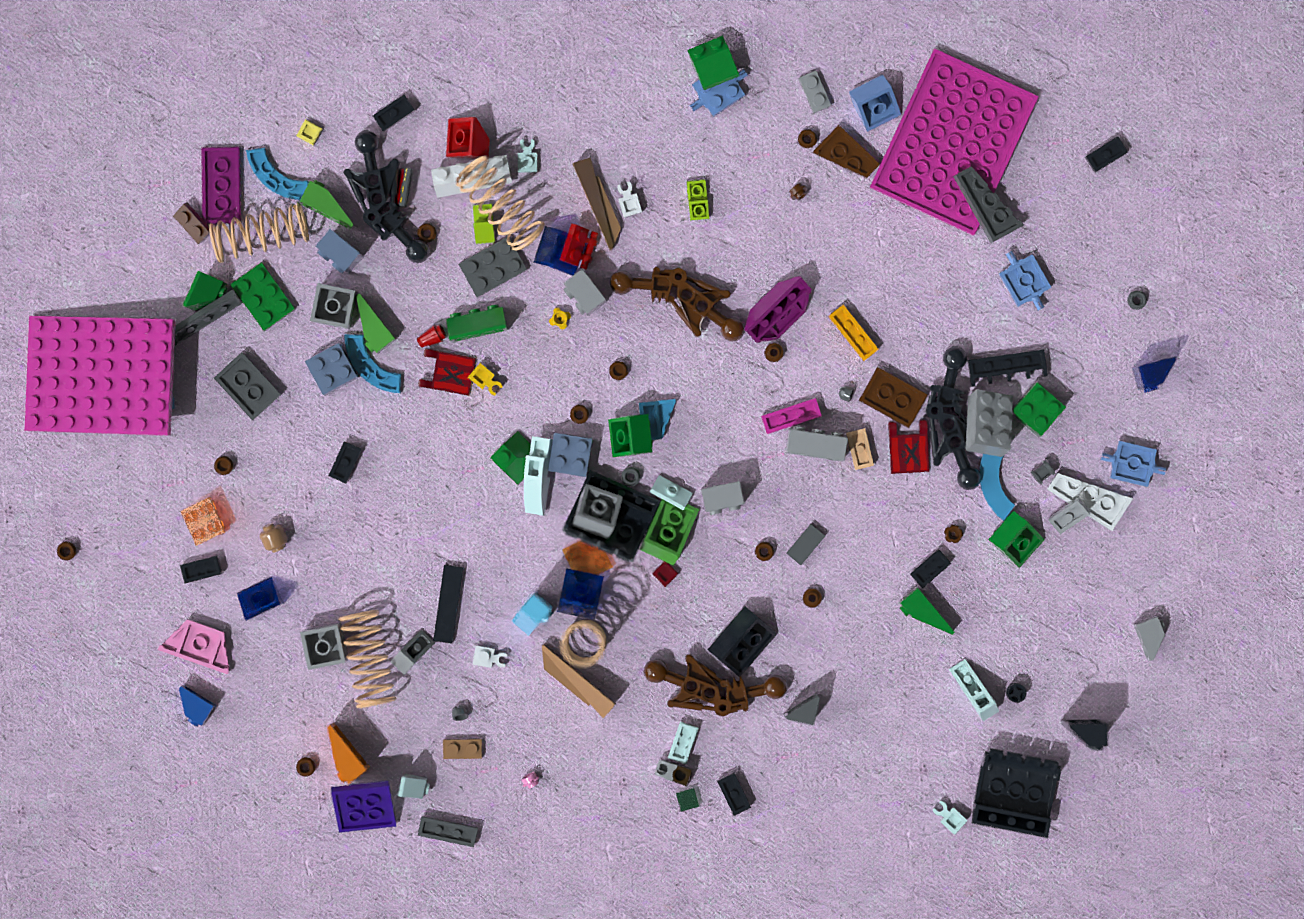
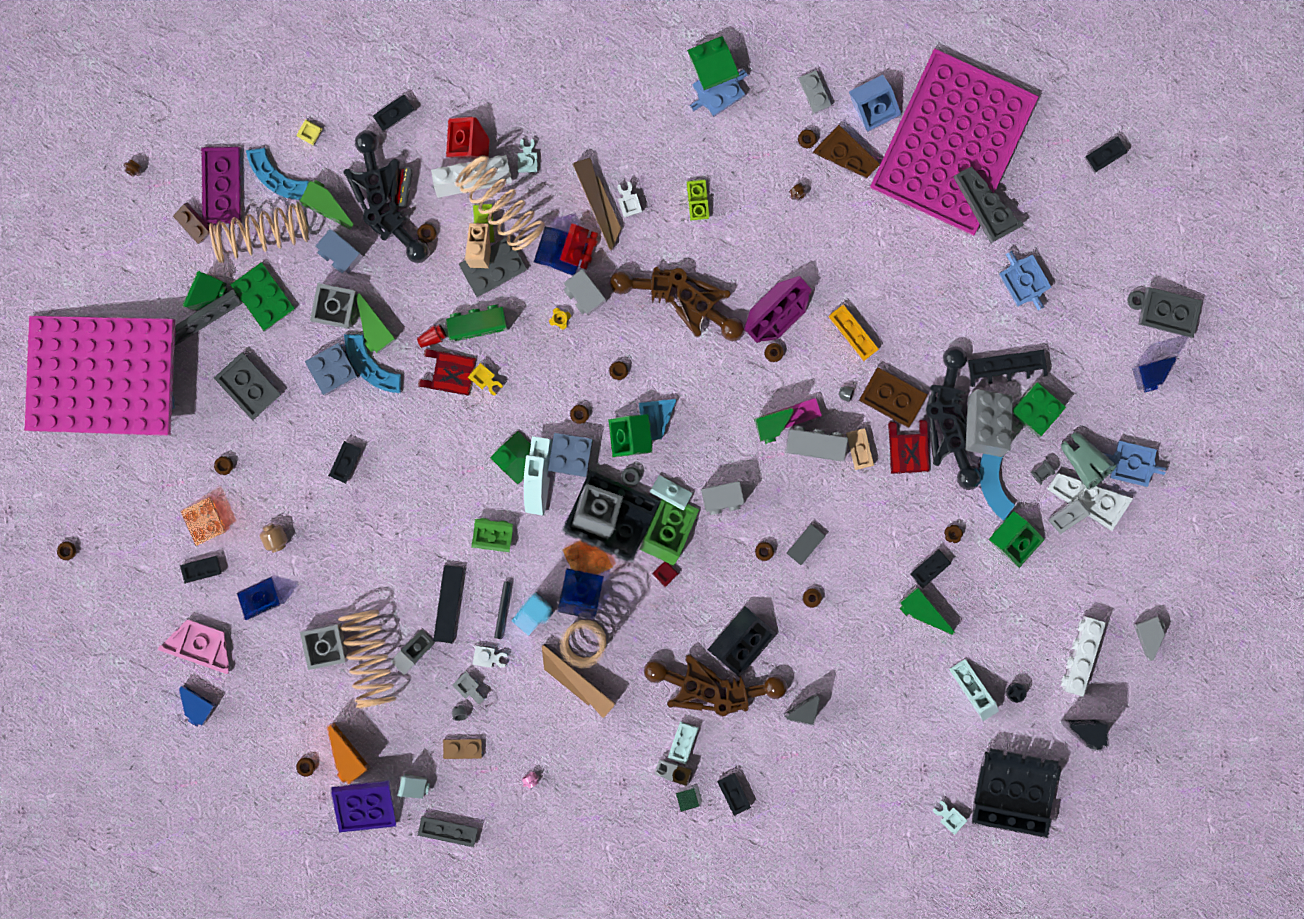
none -> reddish brown plate [123,160,142,177]
none -> light grey plate [452,672,485,705]
none -> light nougat slope [465,223,491,268]
none -> bright green bracket [471,518,513,553]
none -> black bar [494,581,511,639]
none -> green slope [754,408,793,444]
none -> sand green piece [1061,432,1117,490]
none -> white brick [1061,616,1106,696]
none -> dark grey plate [1138,287,1202,338]

